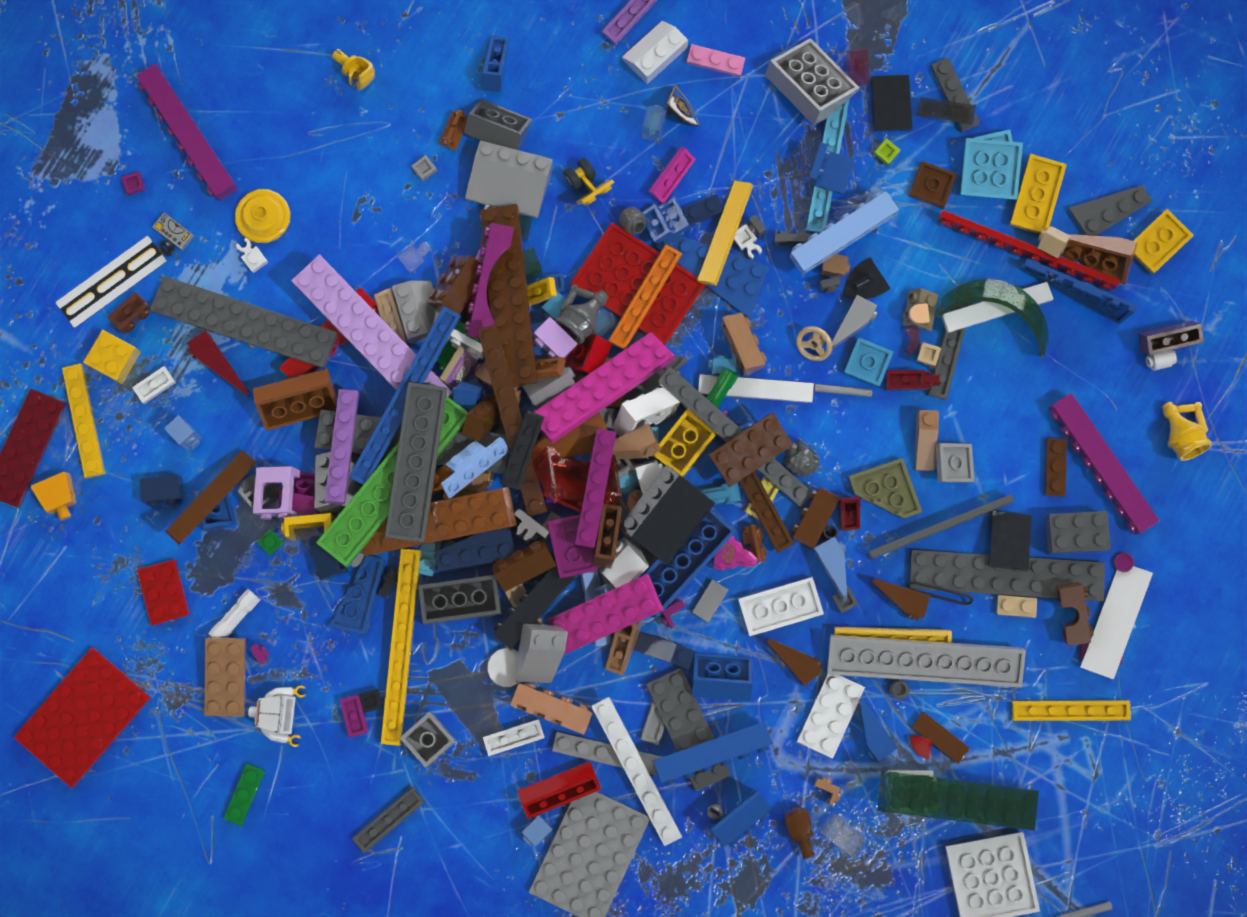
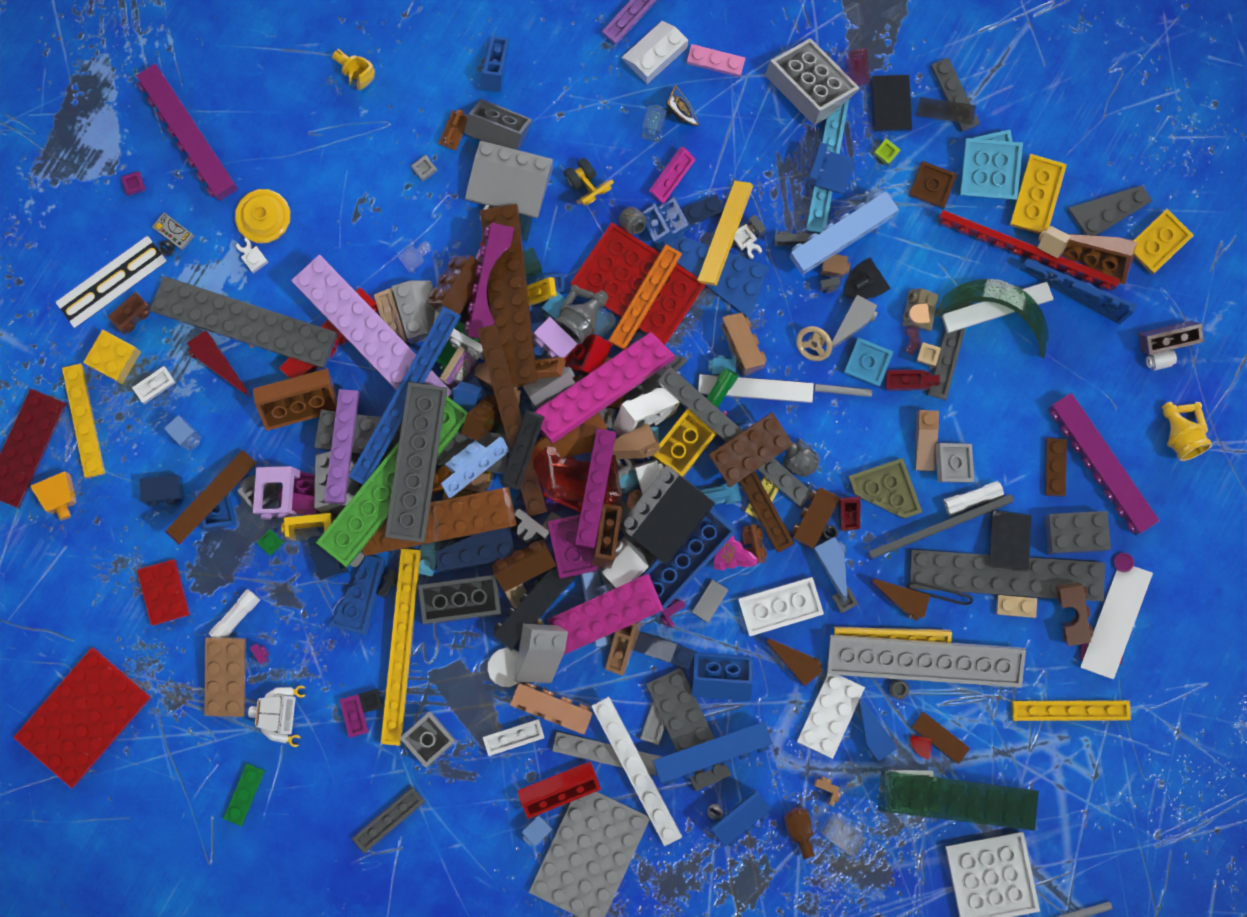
none -> white axle [944,481,1004,516]

